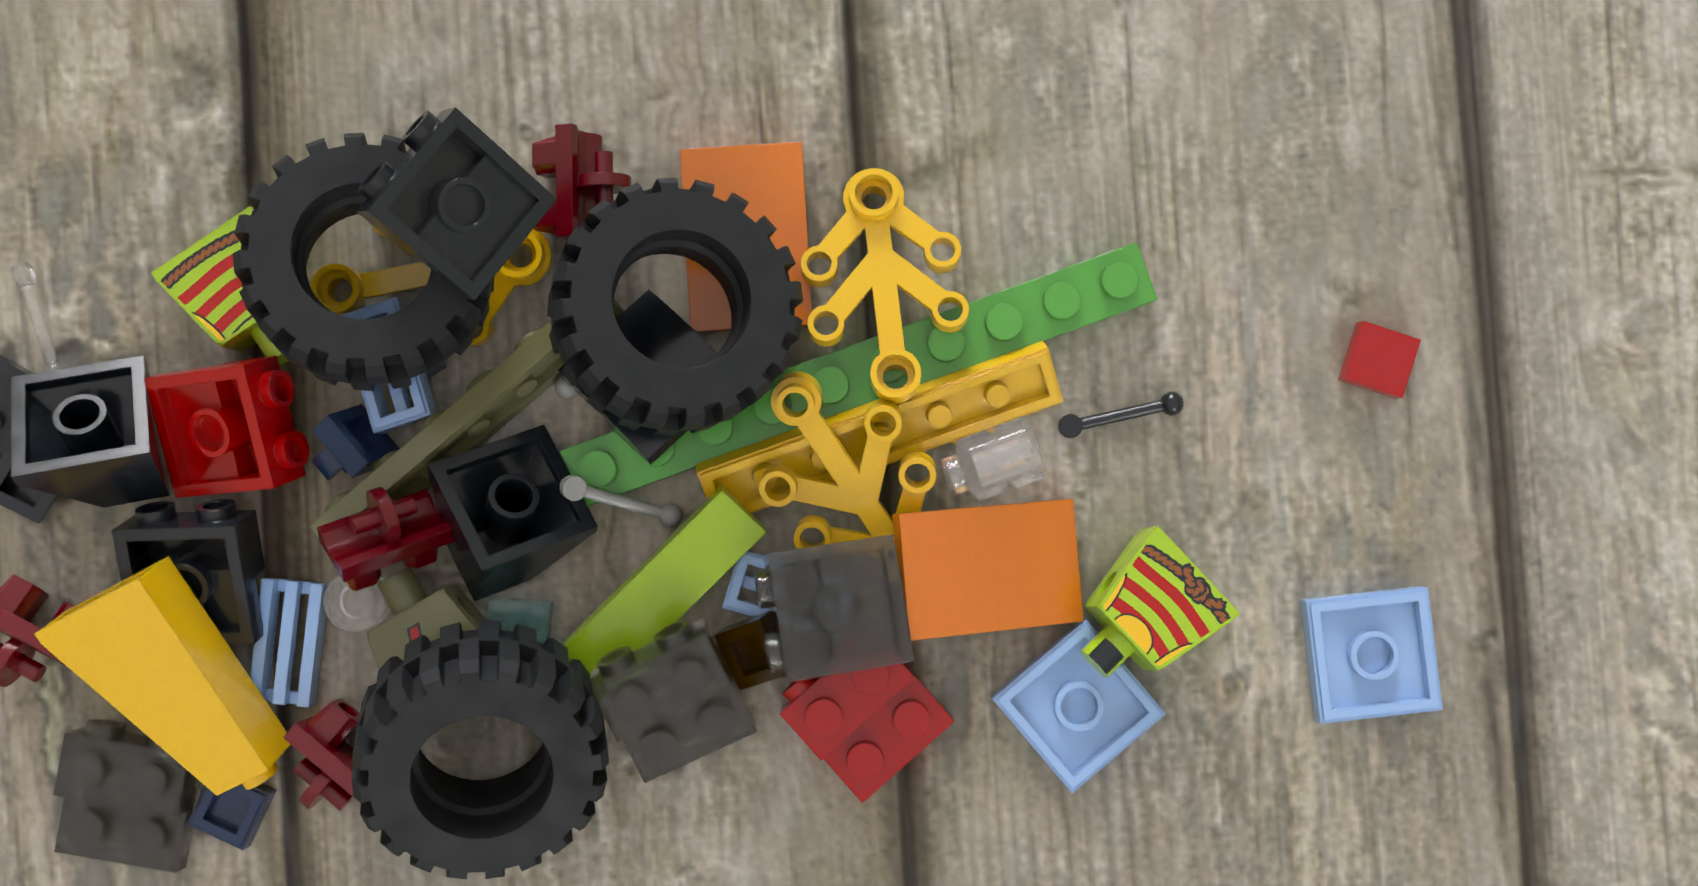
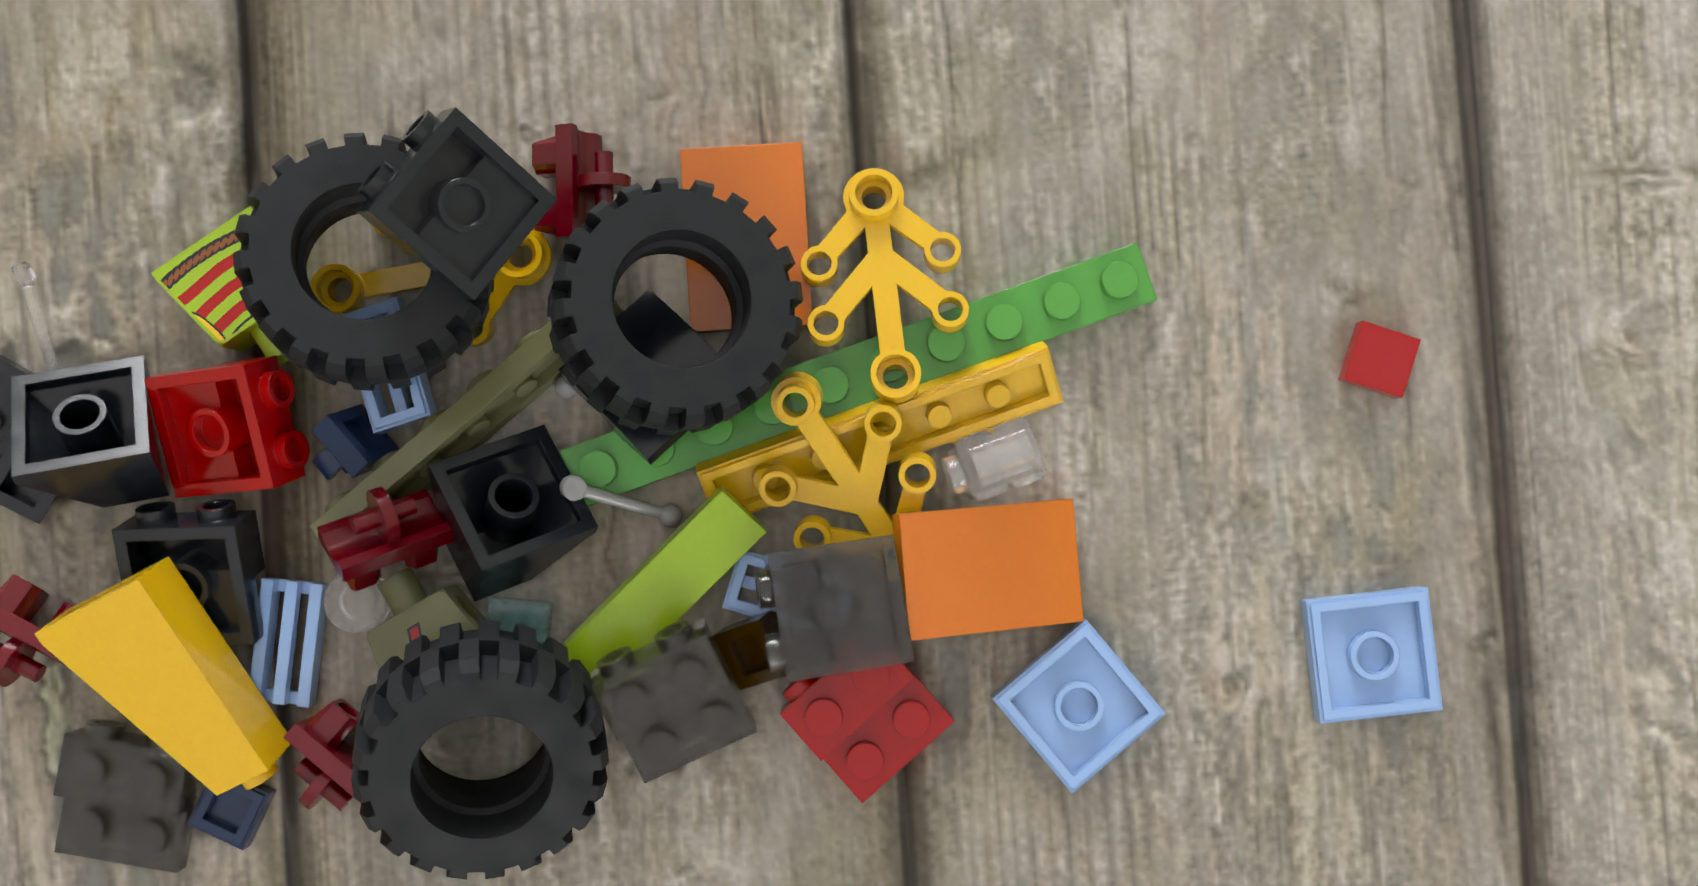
black hinge [1058,392,1184,438] -> none
torso [1080,526,1240,678] -> none

